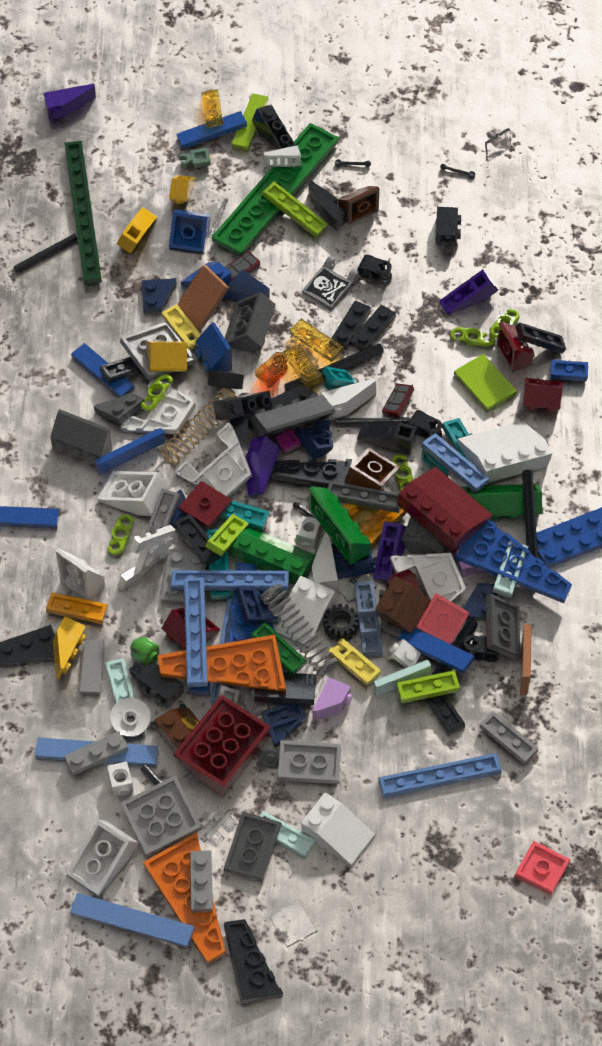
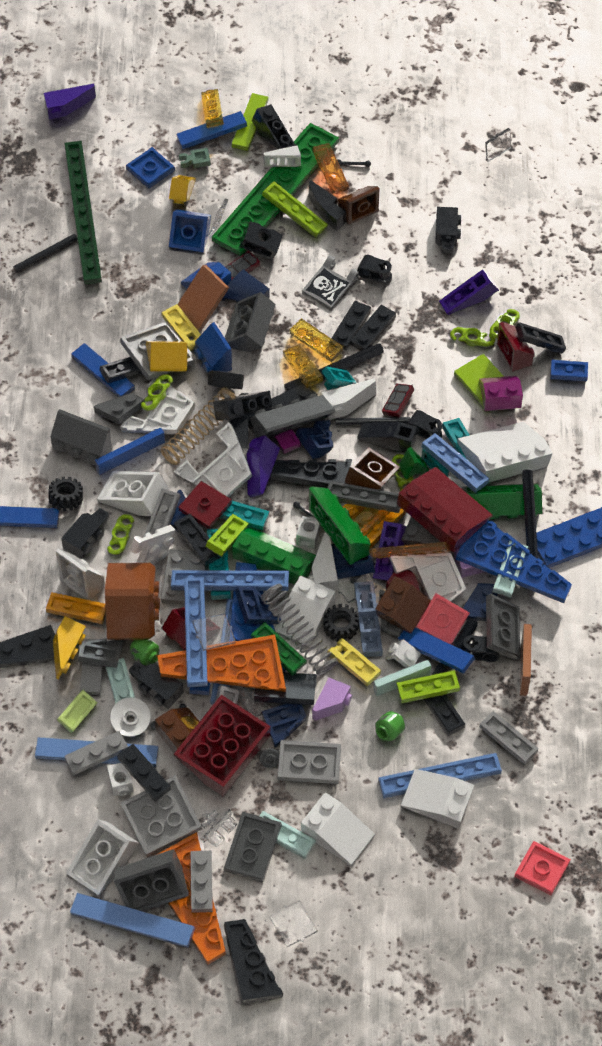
yellow slope [116,207,157,254] -> none
dark blue wing [142,278,177,314] -> none
clear orange piece [254,352,288,387] -> none
black hinge [440,163,475,179] -> none
dark red slope [523,378,563,412] -> none
none -> black tyre [48,477,83,511]
none -> yellowish green tile [56,690,97,733]
none -> black hinge [61,508,109,559]
none -> dark grey wing [78,638,124,668]
none -> dark orange plate [105,563,160,640]
none -> dark grey slope [114,849,188,911]
none -> black plate [117,744,171,802]
none -> blue tile [126,147,175,189]
none -> clear piece [192,613,236,651]
none -> black brick [239,221,283,260]
none -> clear orange tile [312,143,349,194]
none -> clear orange tile [369,542,450,559]
none -> bright green head [375,711,405,741]
none -> green slope [399,447,429,479]
none -> white slope [400,769,474,828]
none -> magenta slope [479,376,523,411]

